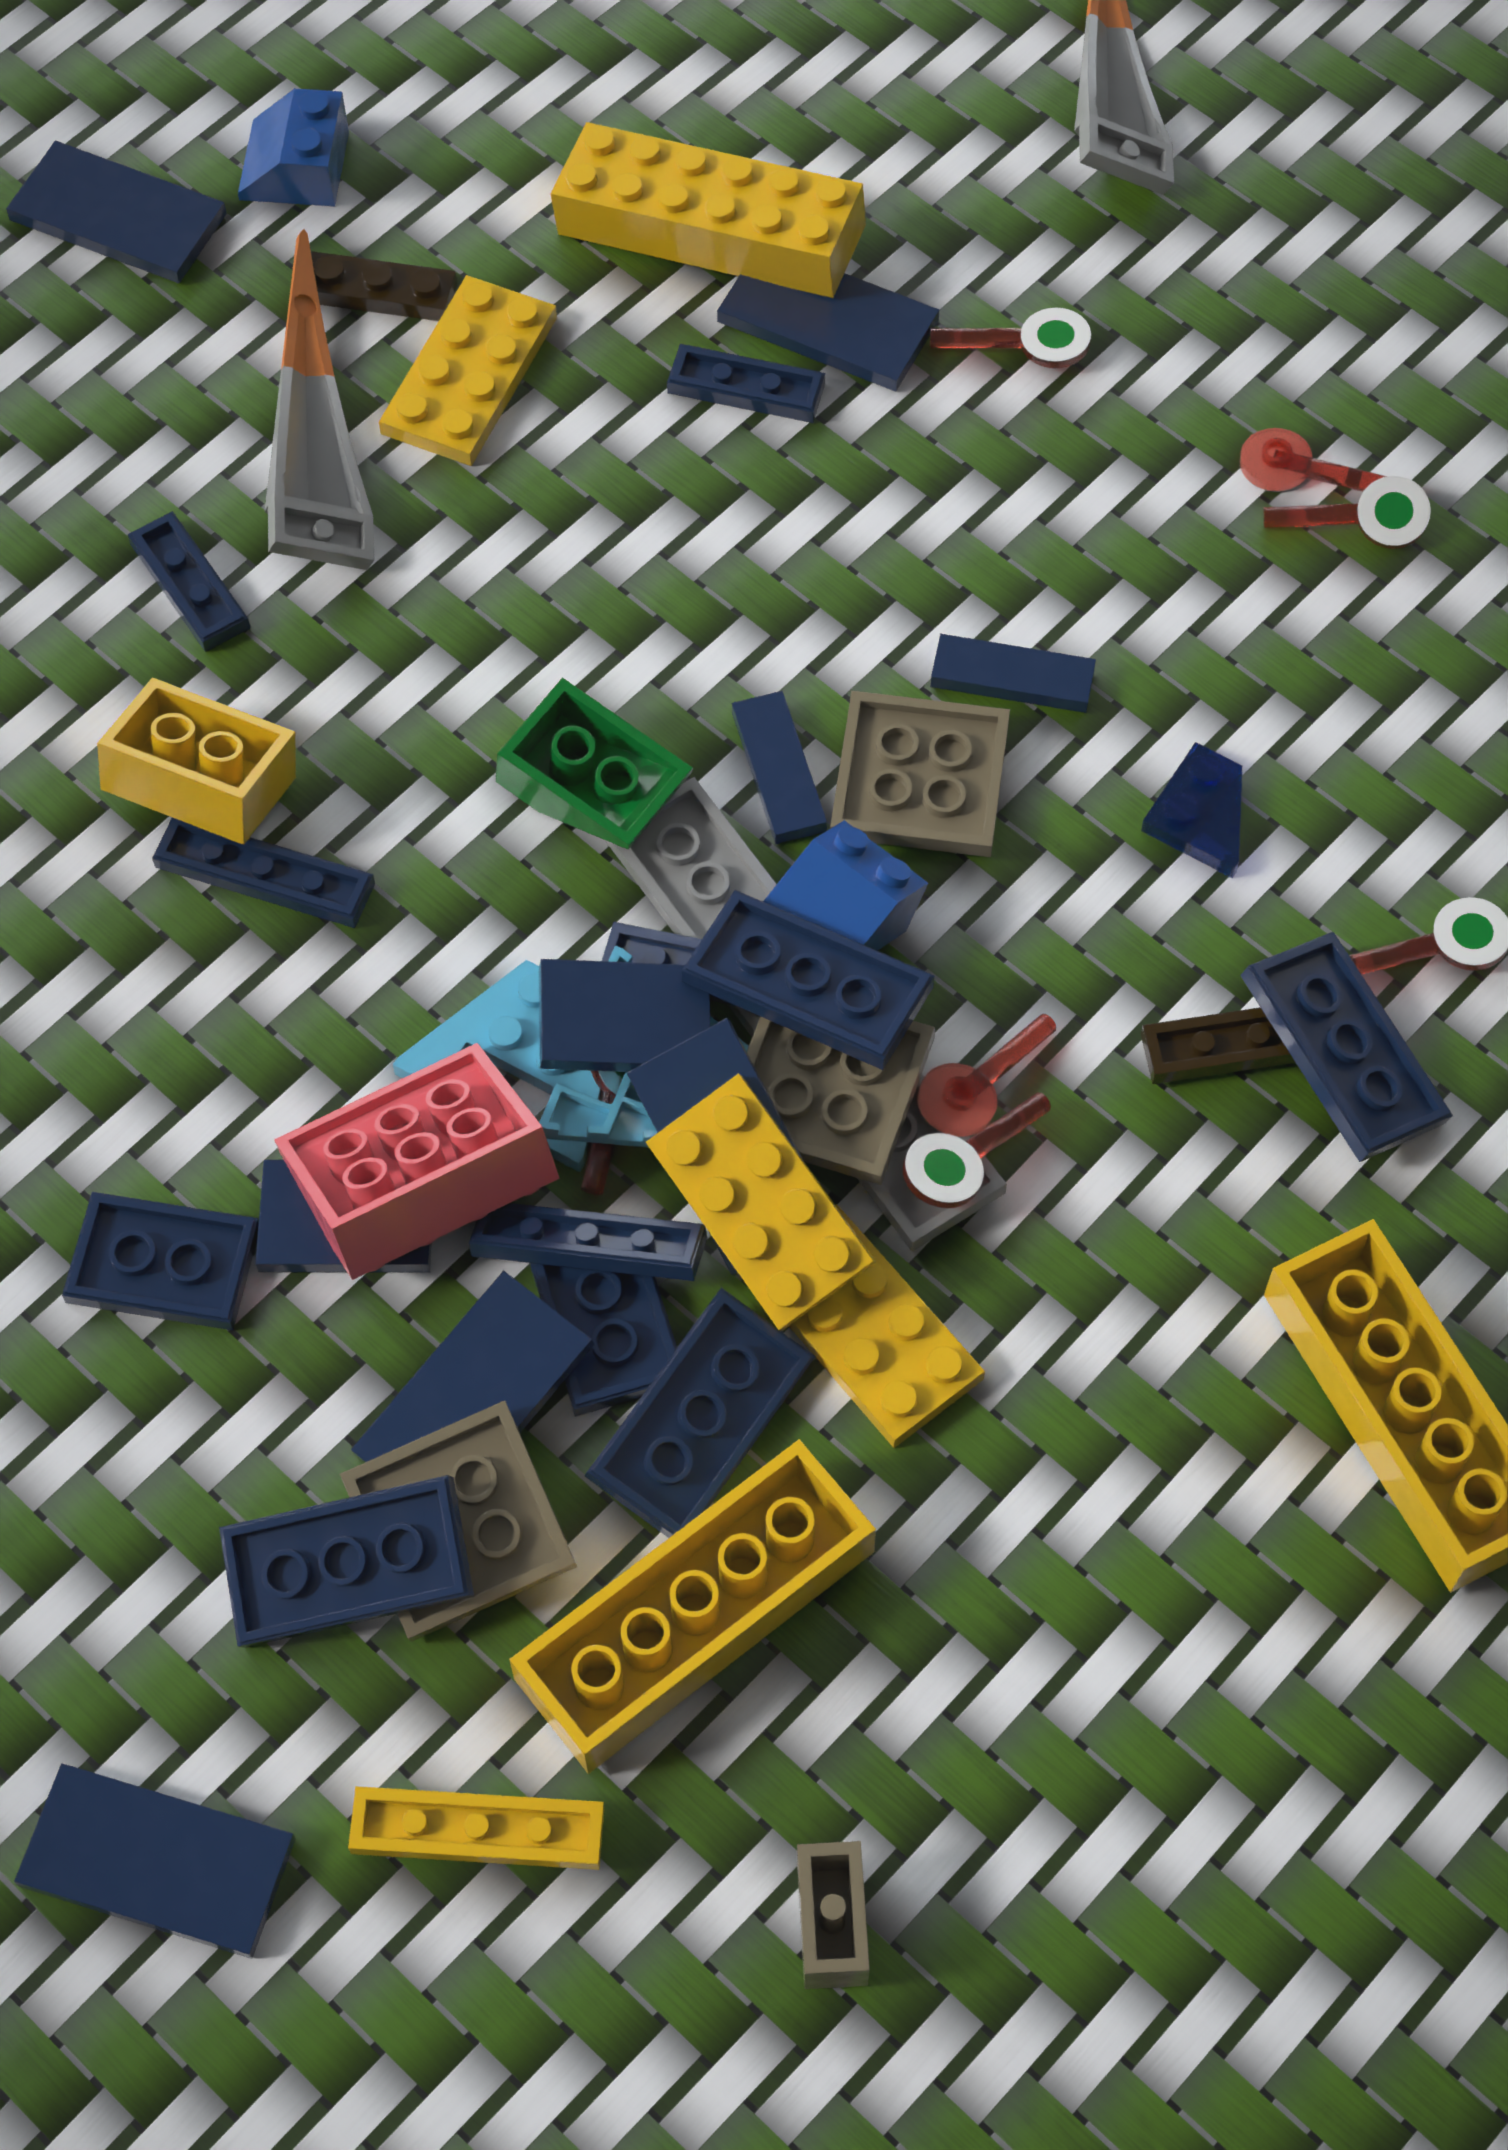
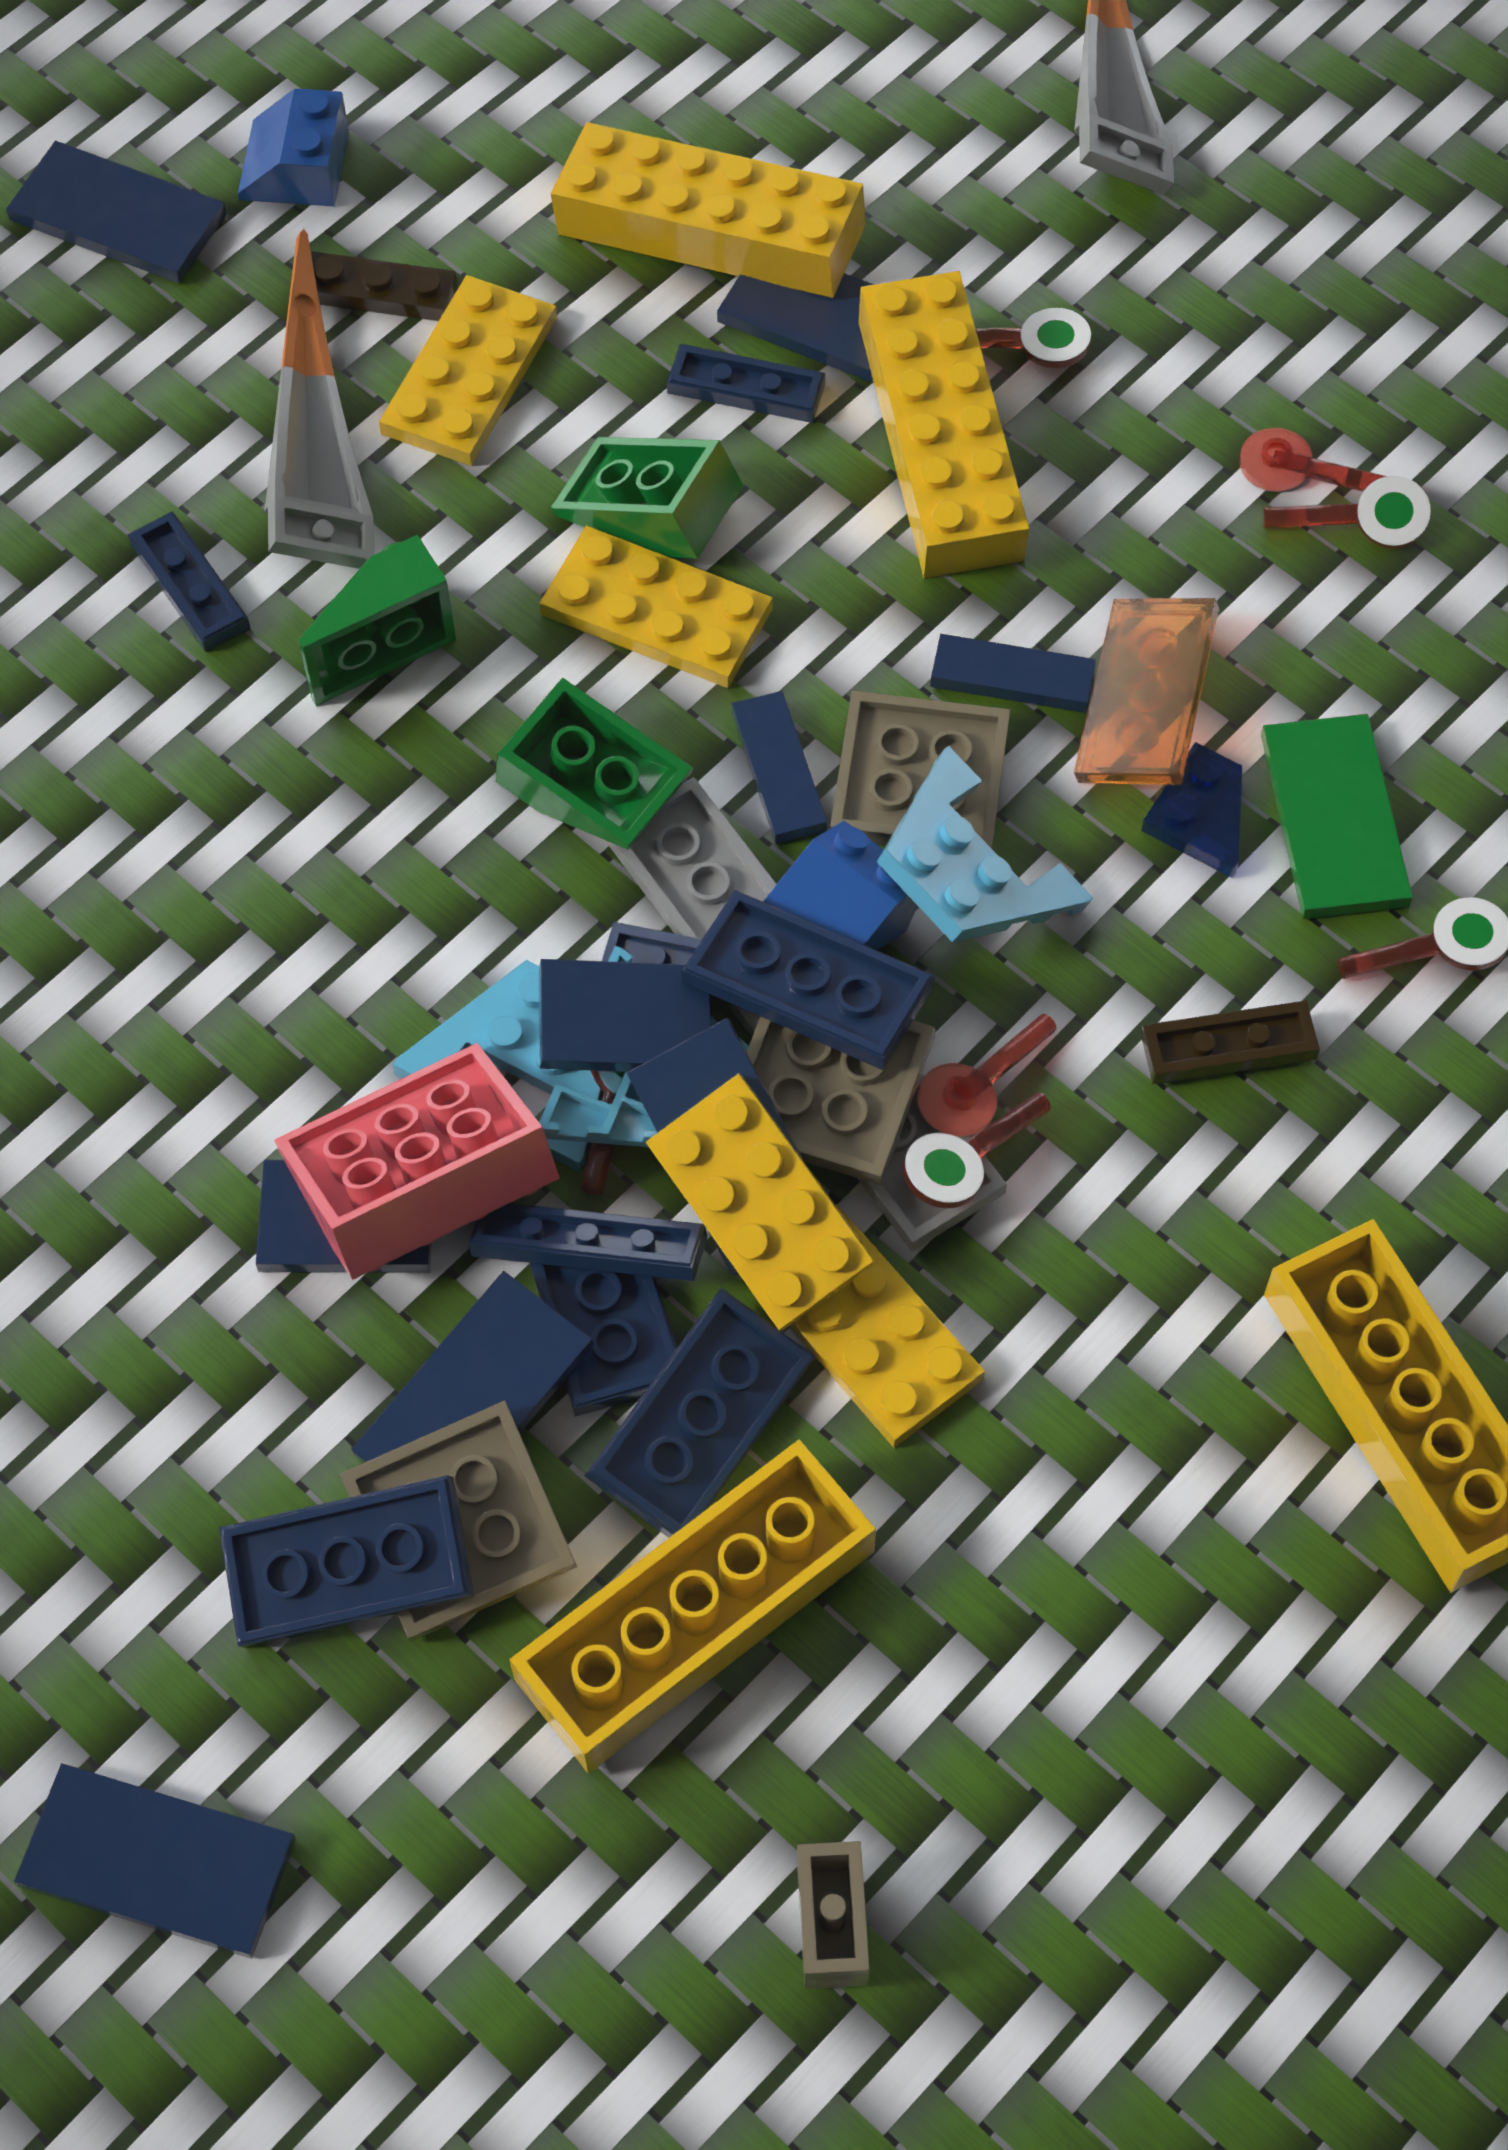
dark blue tile [62,1192,259,1331] -> none
yellow brick [97,677,296,845] -> none
dark blue tile [152,818,375,928] -> none
yellow plate [348,1786,605,1870] -> none
dark blue tile [1240,932,1453,1162] -> none
none -> green slope [298,535,456,706]
none -> yellow plate [539,526,773,688]
none -> green slope [551,437,744,559]
none -> yellow brick [858,271,1029,579]
none -> medium azure wing [877,746,1093,943]
none -> clear orange tile [1074,598,1219,785]
none -> green tile [1261,714,1413,919]

